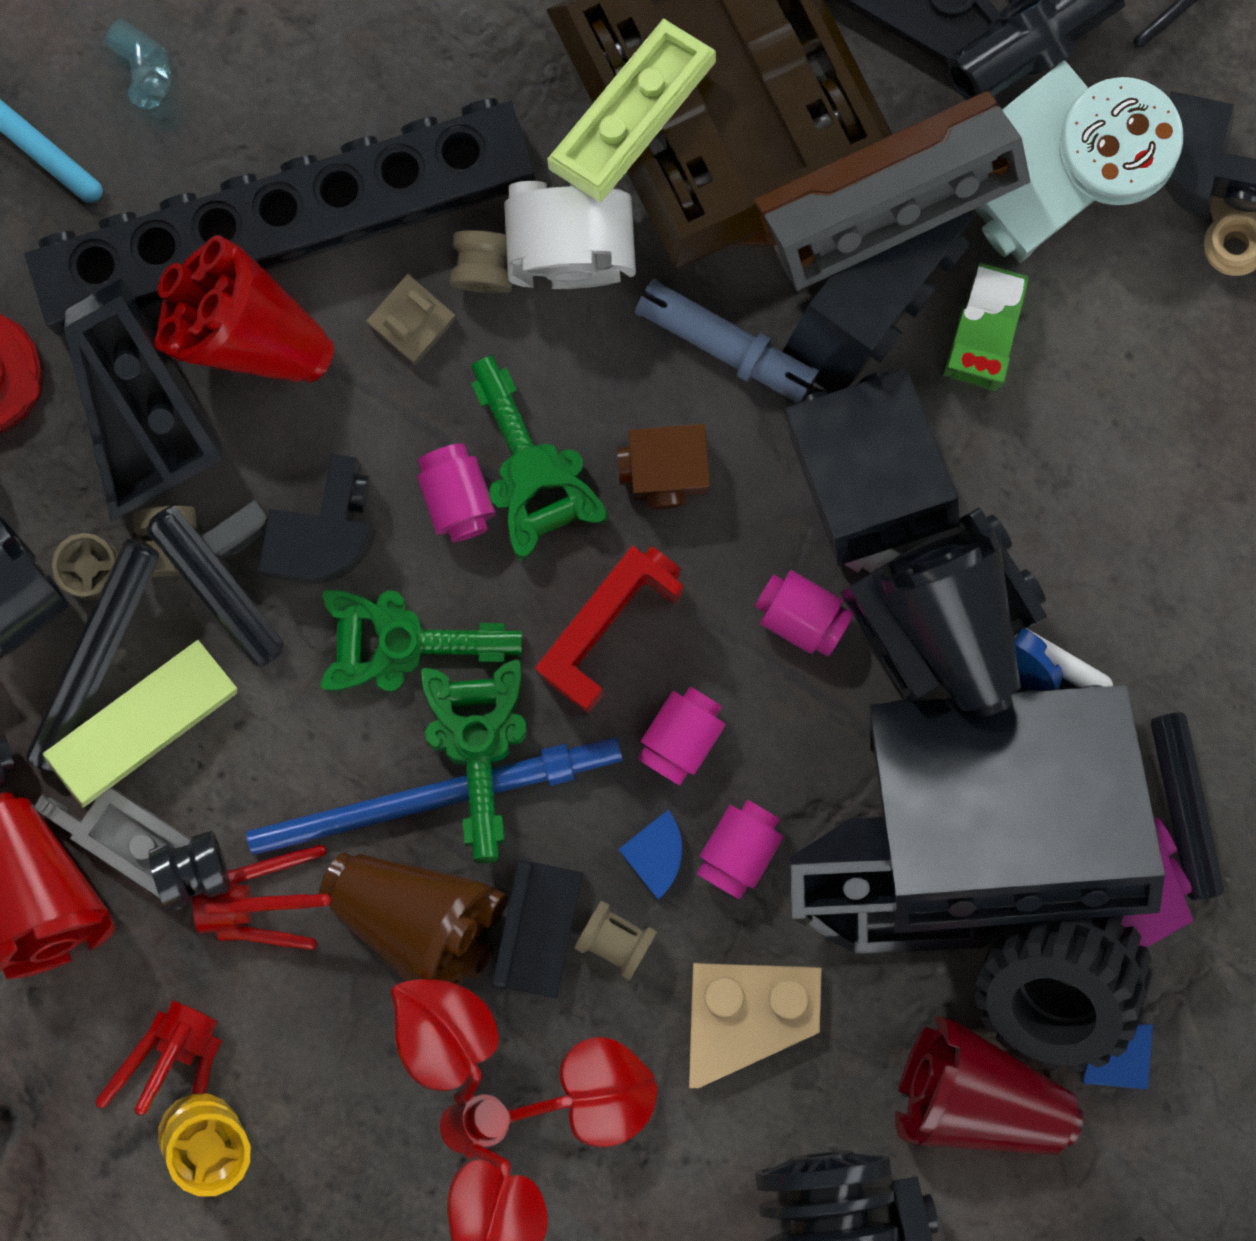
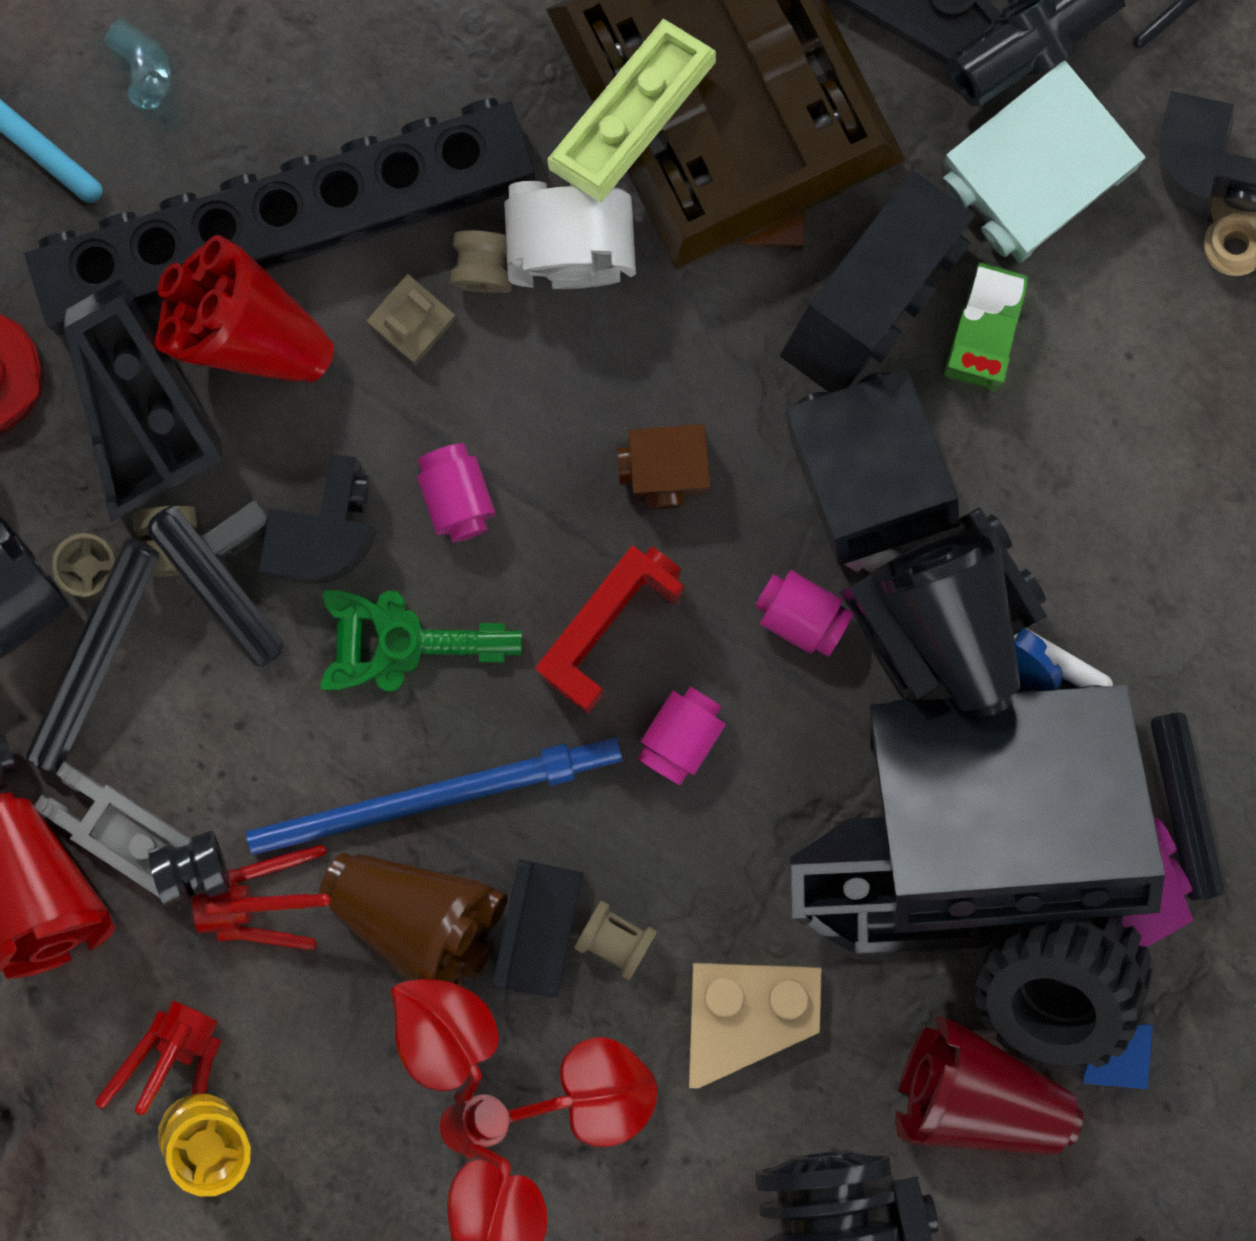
yellowish green tile [43,640,237,808] -> none
green piece [421,660,527,864] -> none
green piece [471,355,609,561] -> none
blue tile [618,810,682,899] -> none
sand blue pin [635,278,819,404] -> none
dark pink brick [696,800,785,900] -> none
dark grey piece [754,90,1031,291] -> none
light aqua head [1060,77,1183,205] -> none

